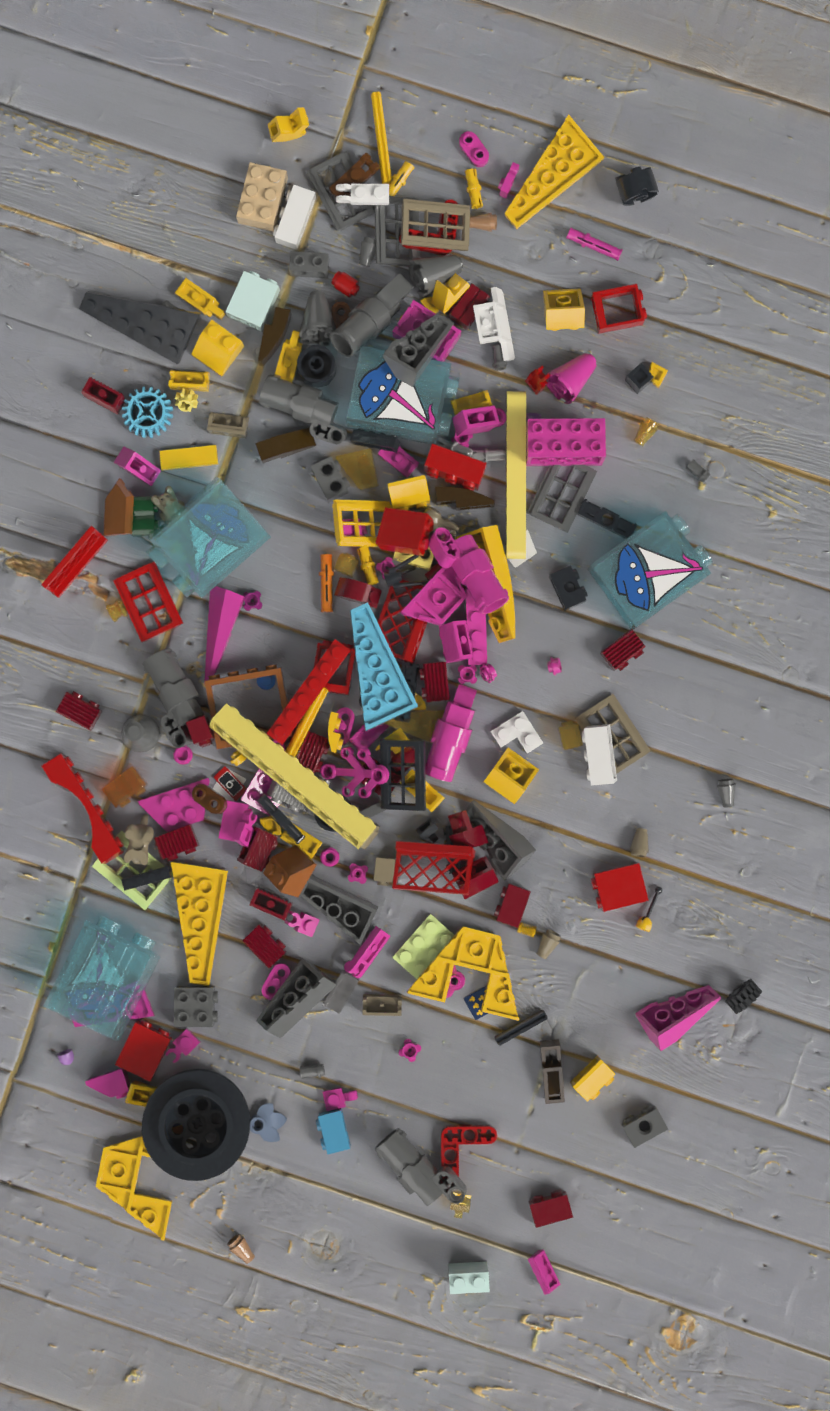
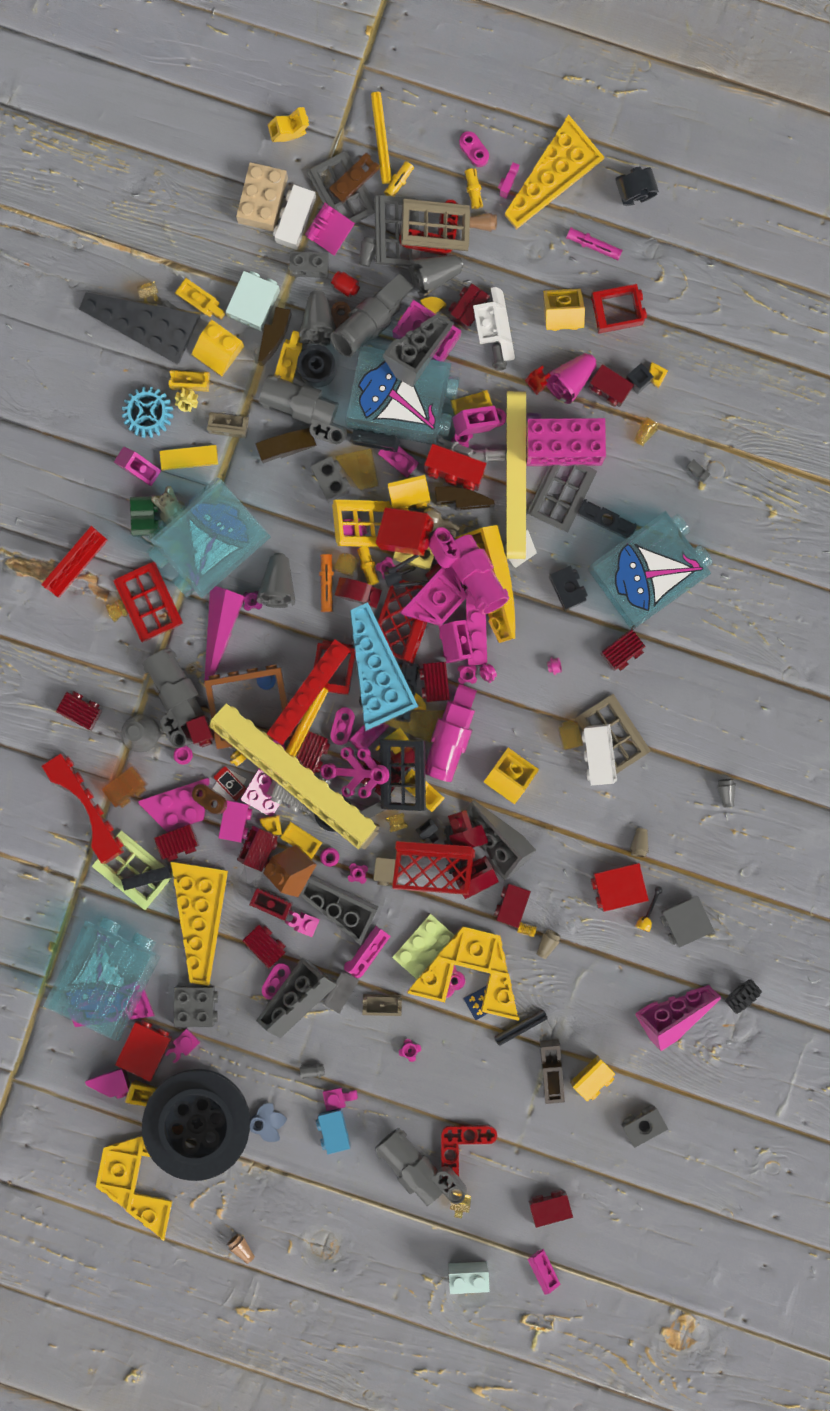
medium lavender hinge [57,1049,74,1065] -> none
dark red brick [81,377,126,415] -> none
dark orange tile [104,478,134,537] -> none
dark tan animal [124,814,154,865] -> none
dark pink plate [233,810,257,847] -> none
black piece [257,794,306,844] -> none
yellow slope [328,712,344,753] -> none
white hinge [336,184,389,205] -> none
yellow slope [431,273,470,314] -> none
white plate [490,711,543,753] -> none
none -> clear yellow tile [137,281,158,303]
none -> dark grey cone [257,553,295,608]
none -> dark pink hinge [305,203,355,256]
none -> clear yellow wheel [386,813,408,833]
none -> dark red brick [588,364,634,407]
none -> dark grey brick [660,895,715,948]

